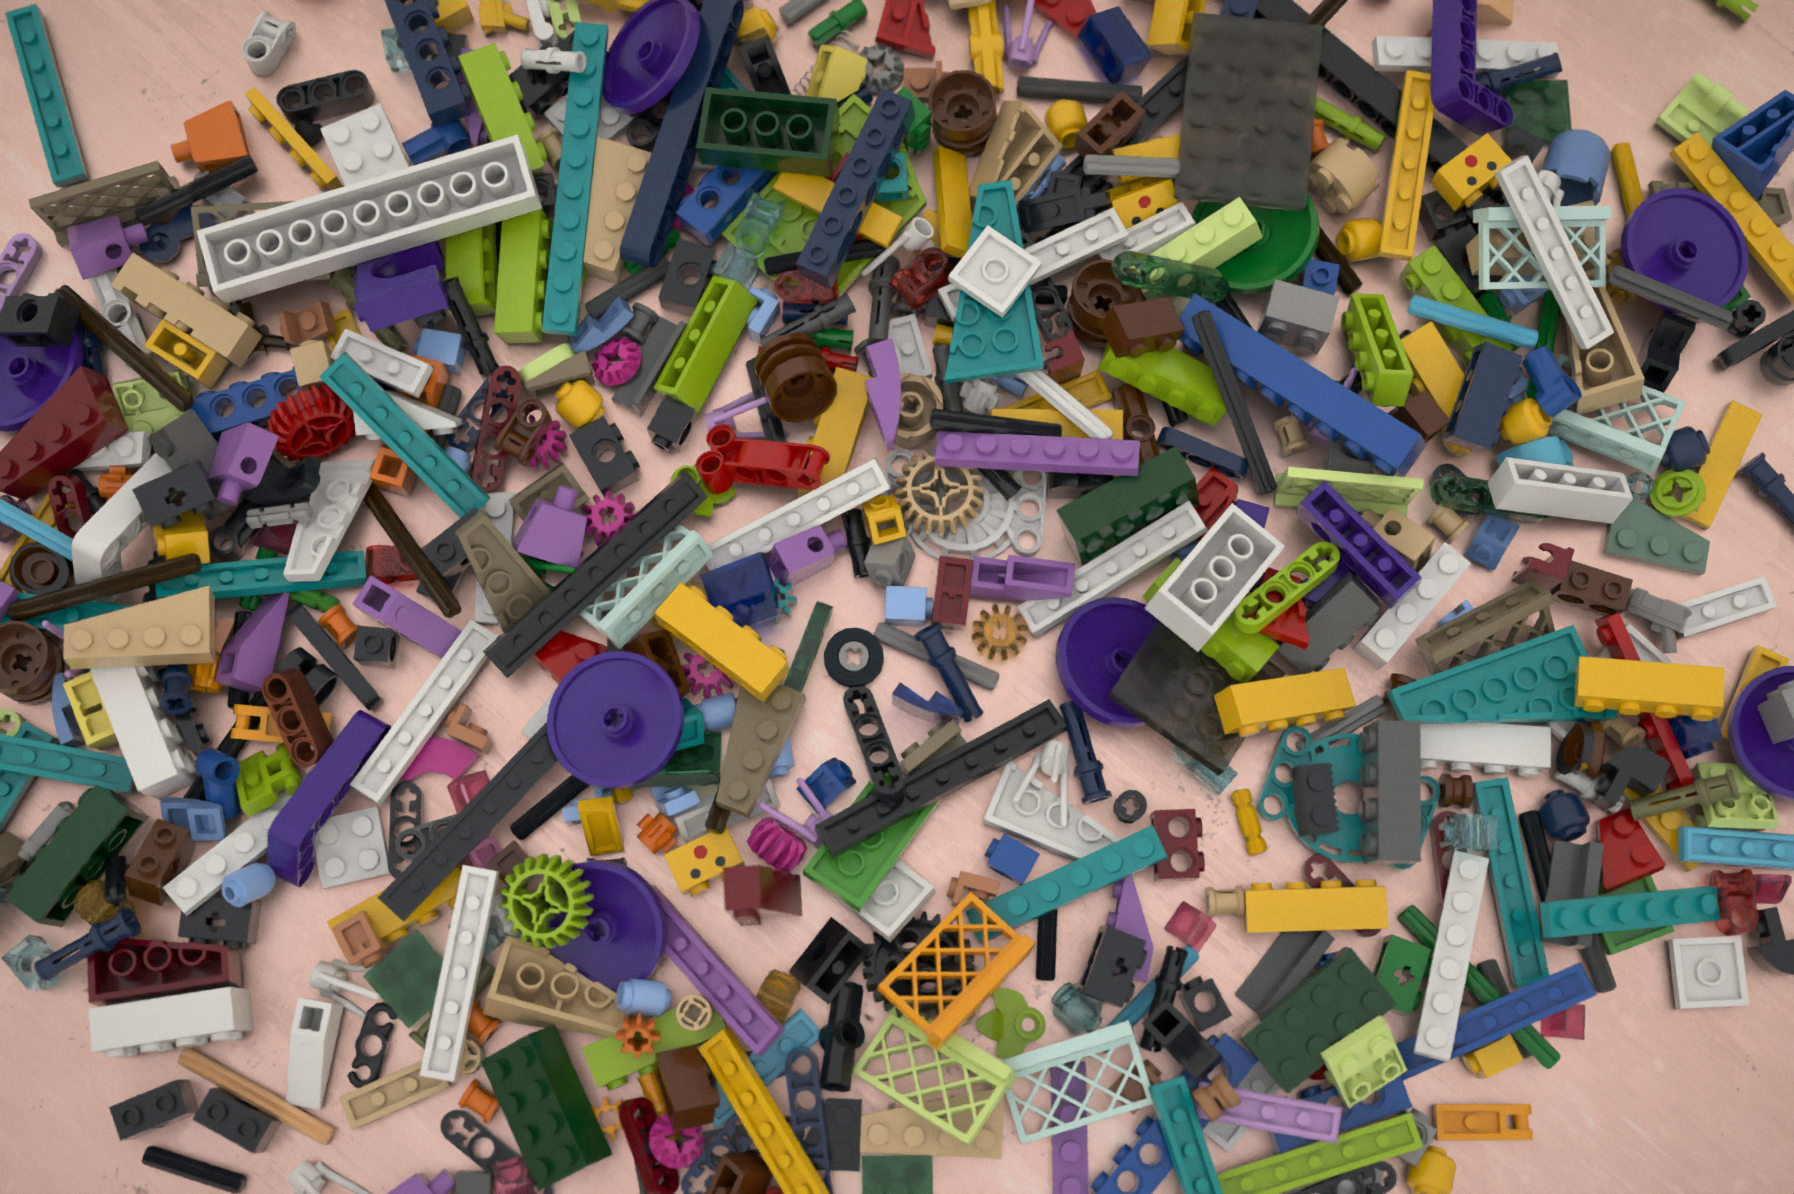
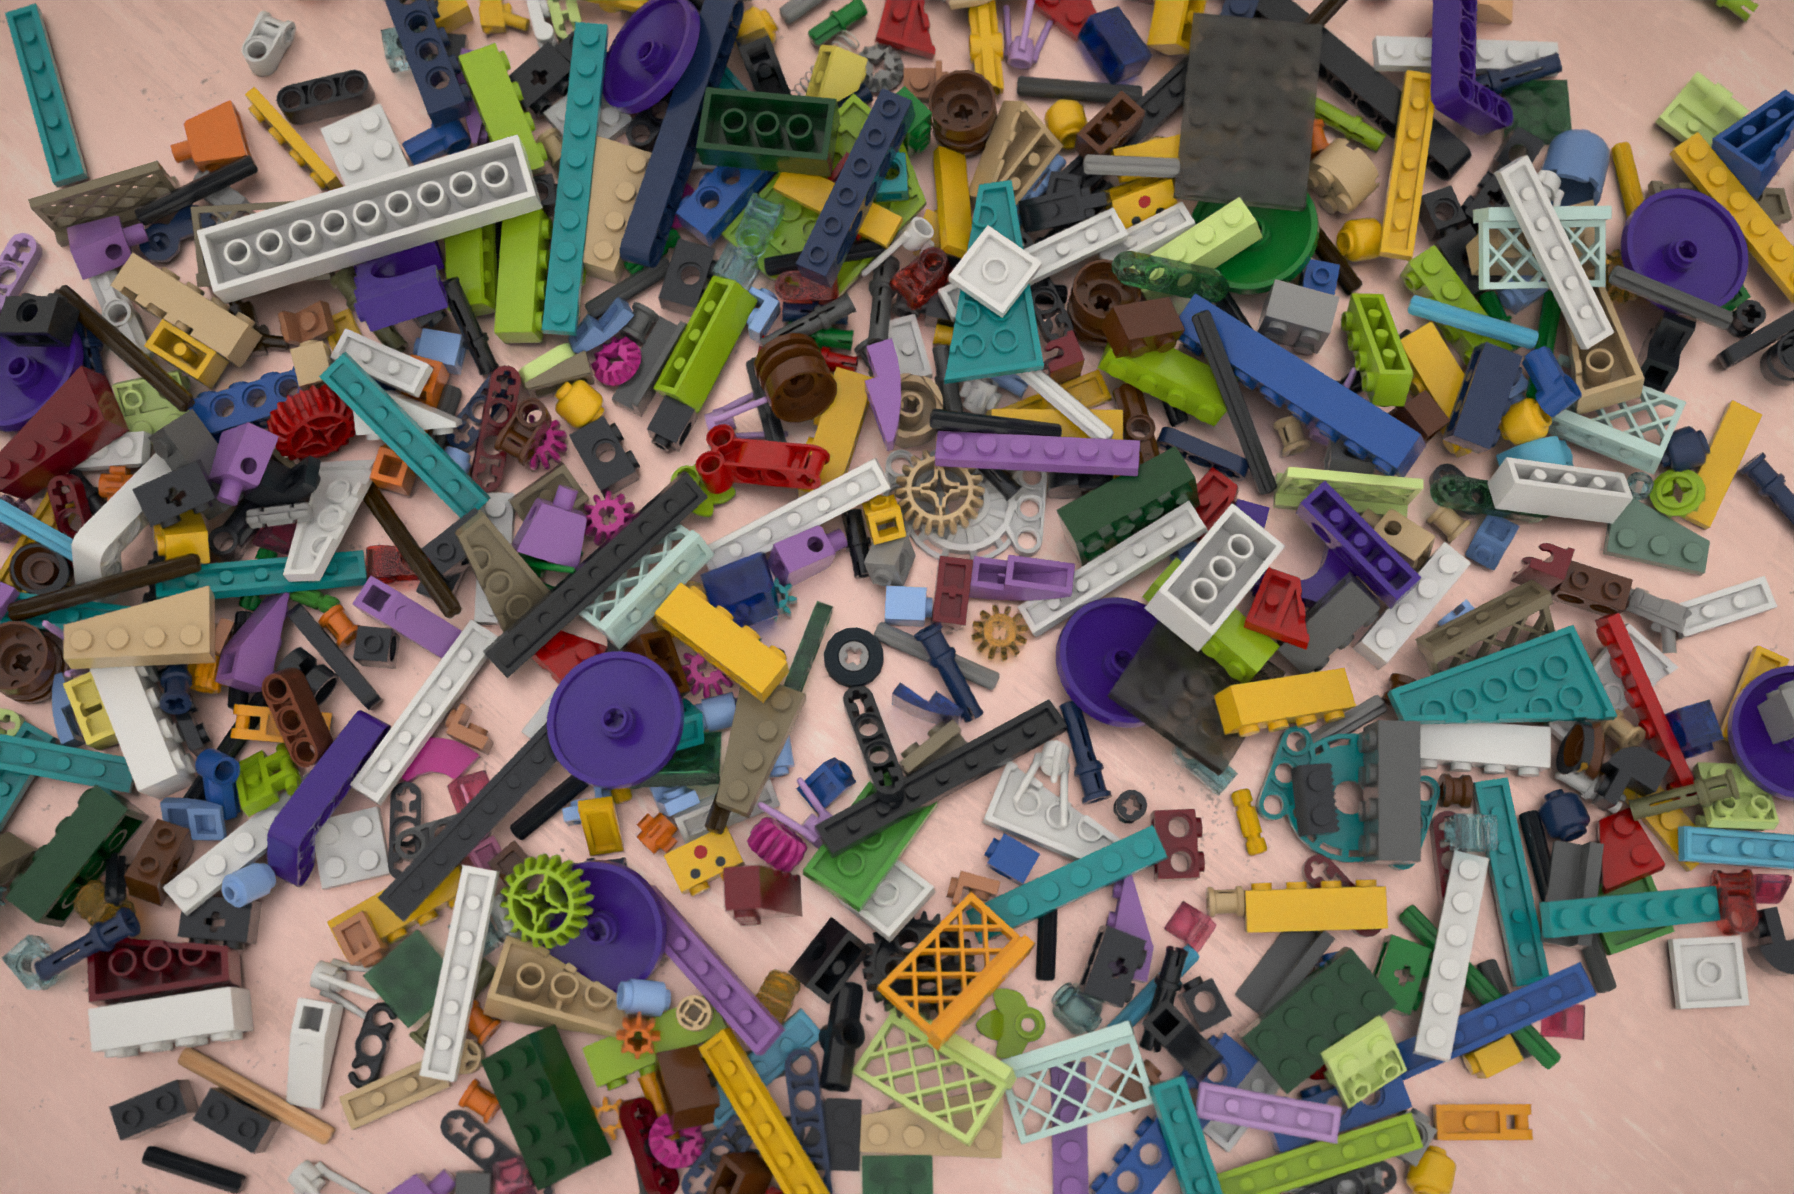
light grey piece [18,801,74,862] -> none
black piece [294,118,323,146] -> none
white pin [520,47,586,74] -> none
medium nougat wheel [1192,1073,1242,1123] -> none
lime beam [1234,541,1340,634] -> none
yellow brick [1430,133,1512,212] -> none
yellow brick [1574,656,1724,721] -> none

